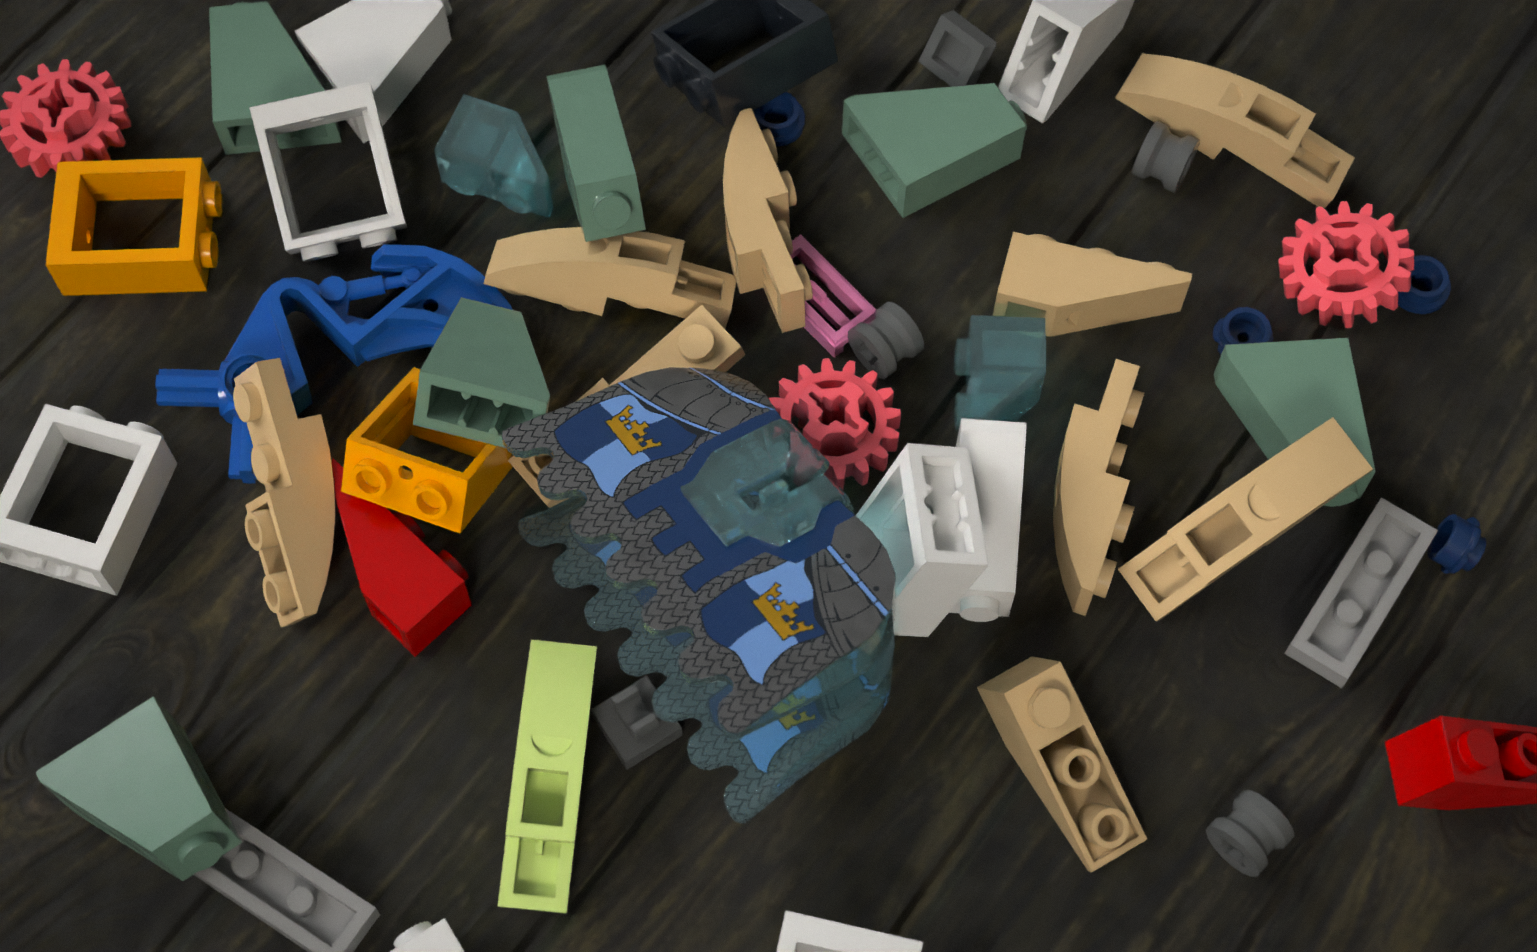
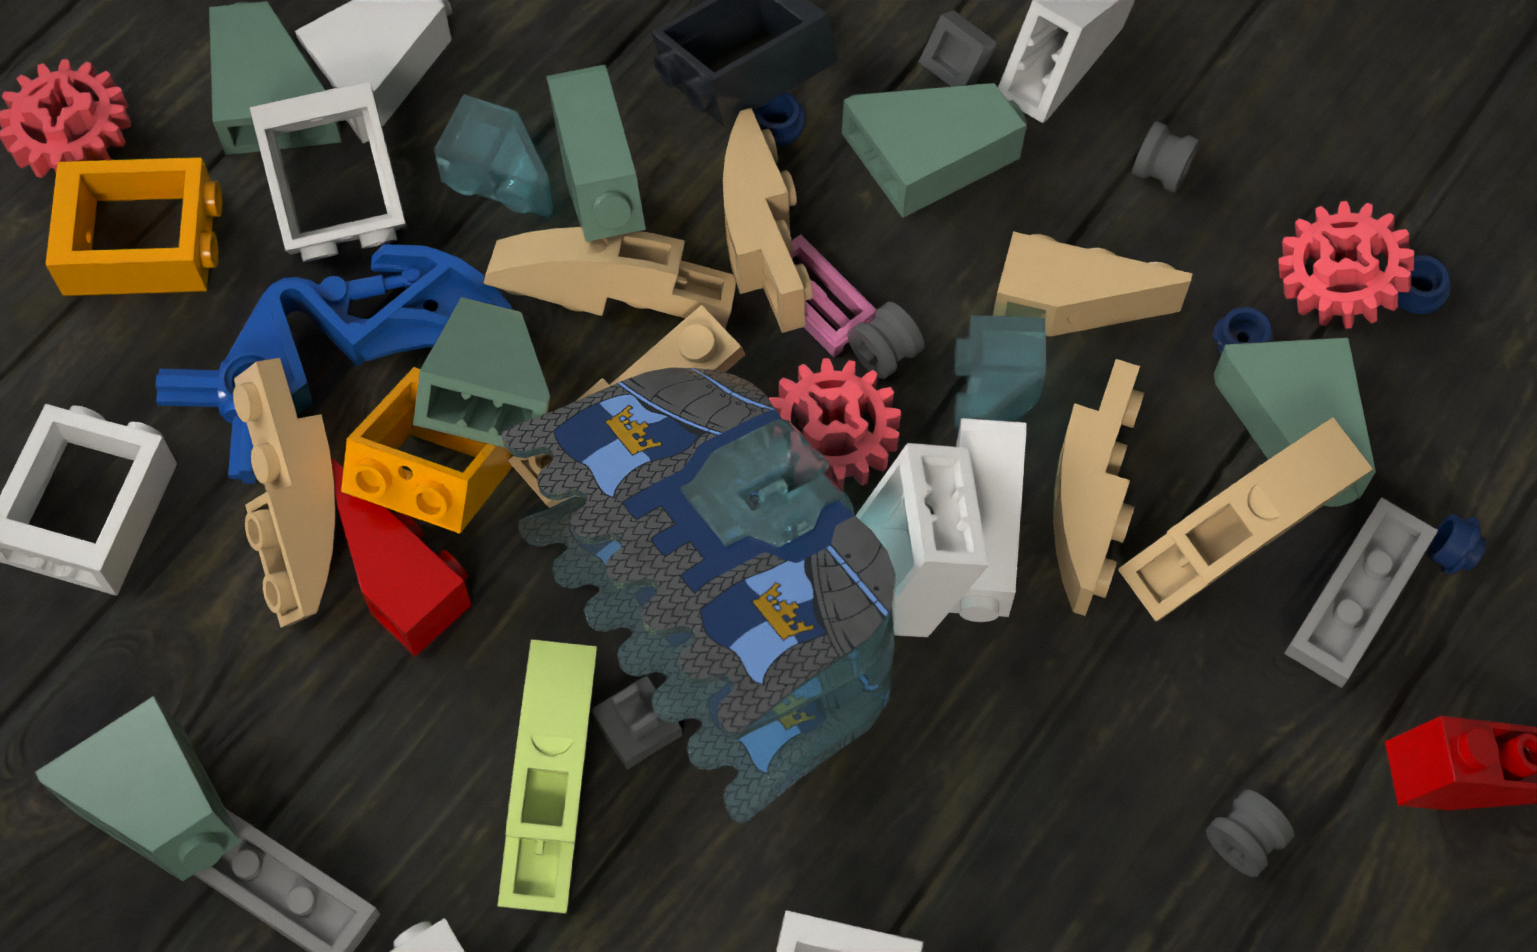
tan slope [977,657,1147,872] -> none
tan slope [1115,53,1355,208] -> none

